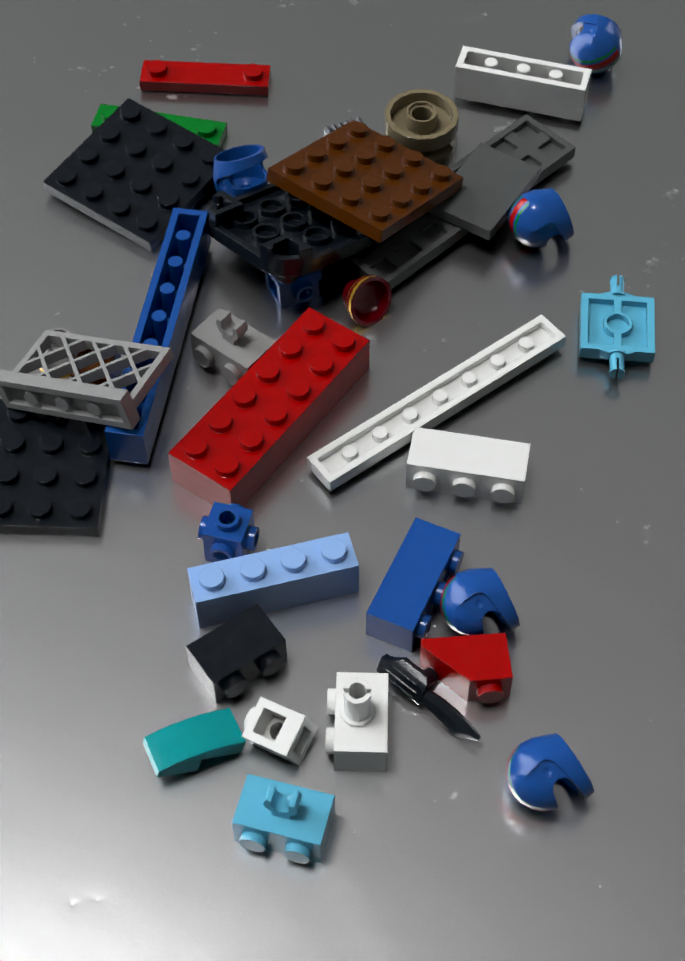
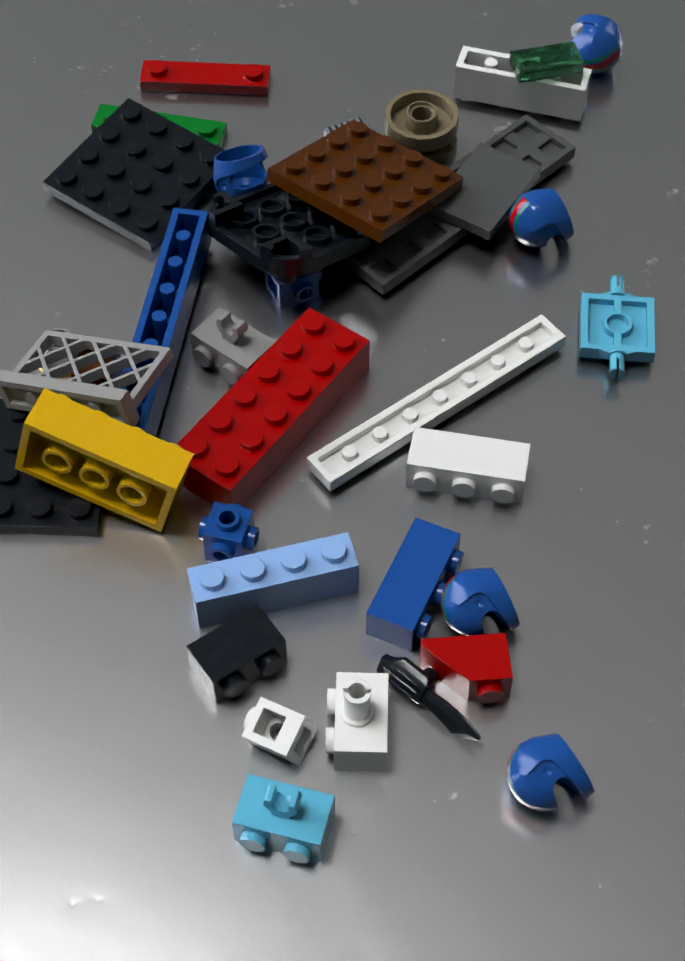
teal slope [142,708,246,777] -> none
dark red piece [342,275,392,327] -> none
none -> yellow brick [15,388,194,532]
none -> clear green plate [509,41,584,83]

